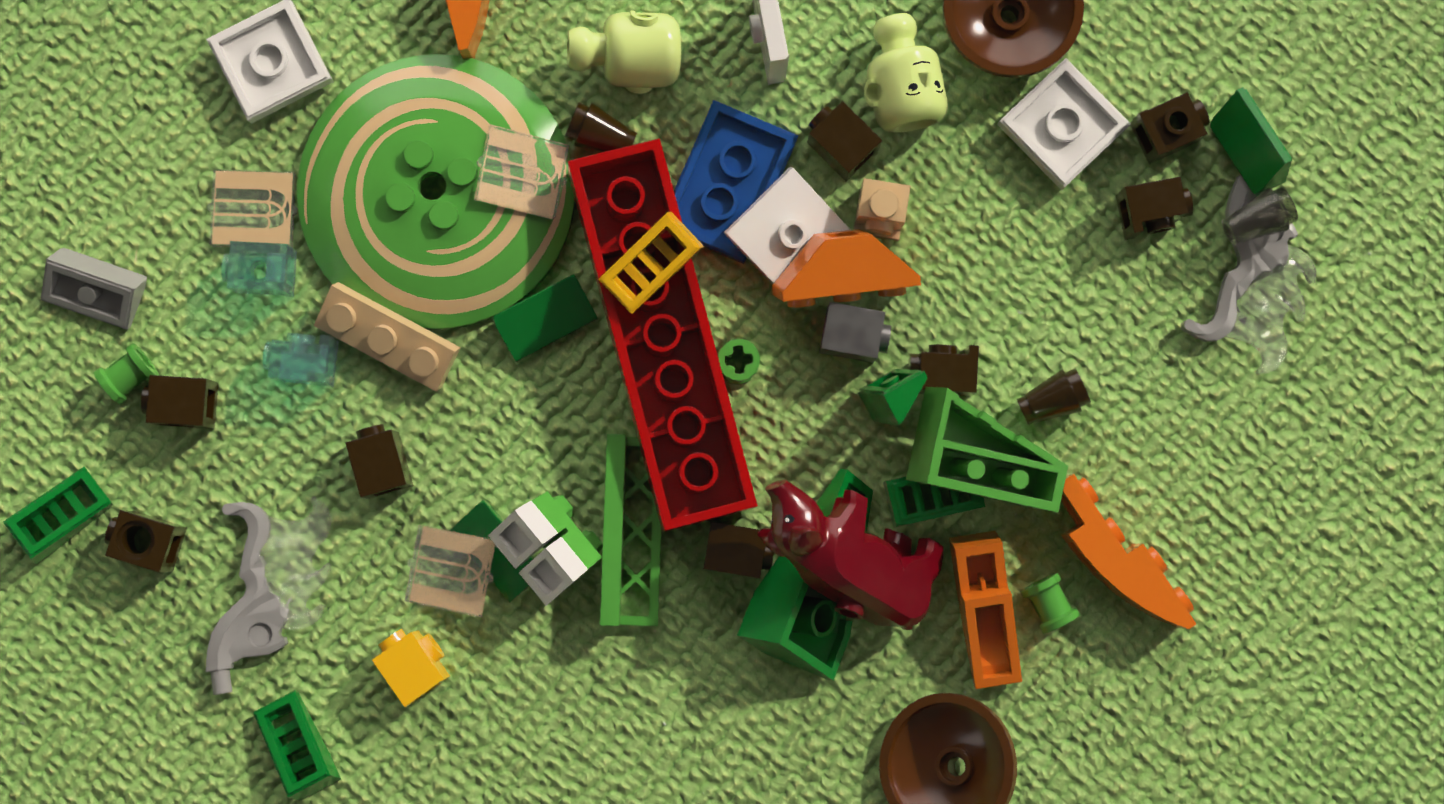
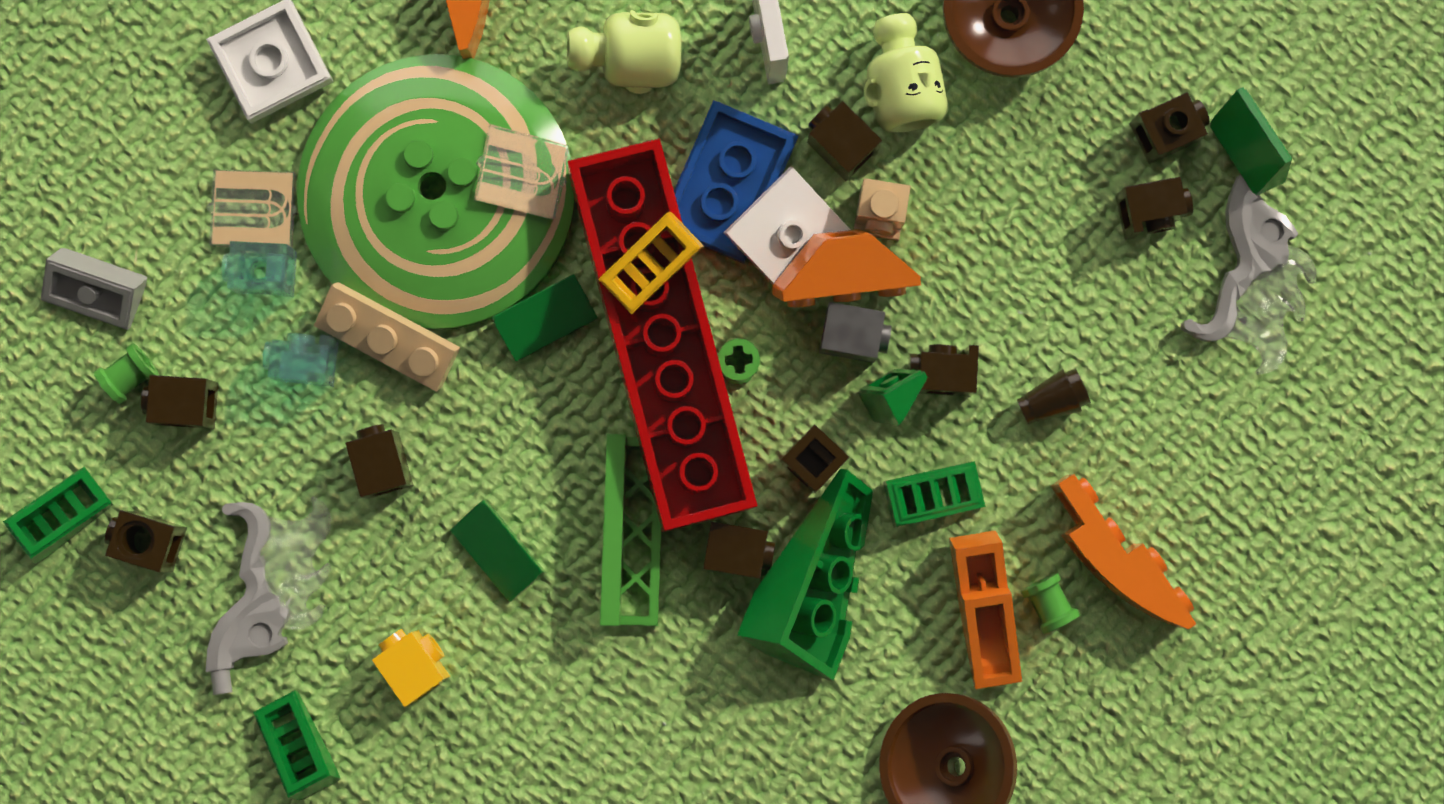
clear piece [405,525,495,617] -> none
white hips [488,491,603,606] -> none
dark brown cone [564,102,637,152] -> none
dark red animal [757,480,943,630] -> none
bright green wedge [906,387,1068,513] -> none
white plate [997,58,1131,190] -> none
clear smoke cone [1222,187,1298,245] -> none
none -> dark brown brick [780,424,849,494]

